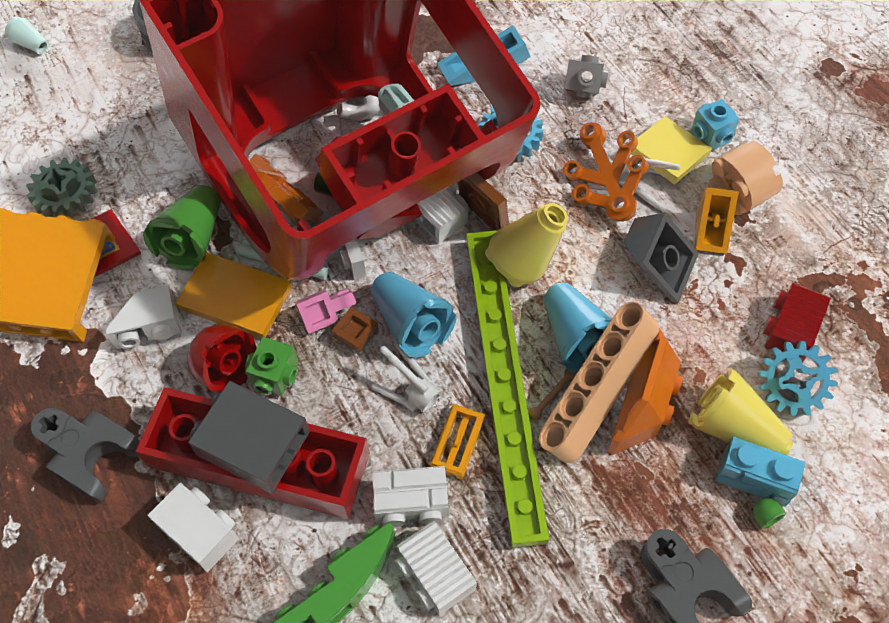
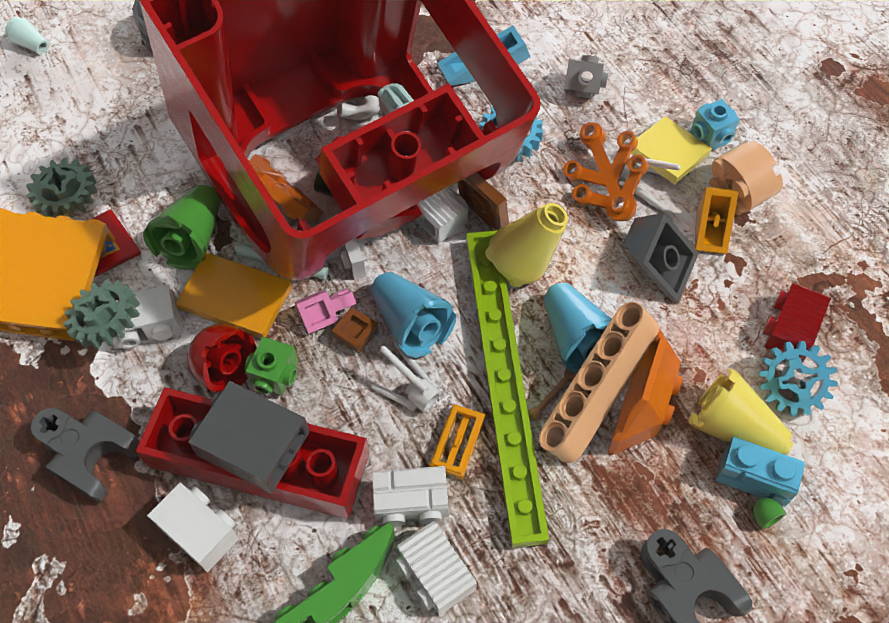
none -> sand green gear [63,279,140,349]

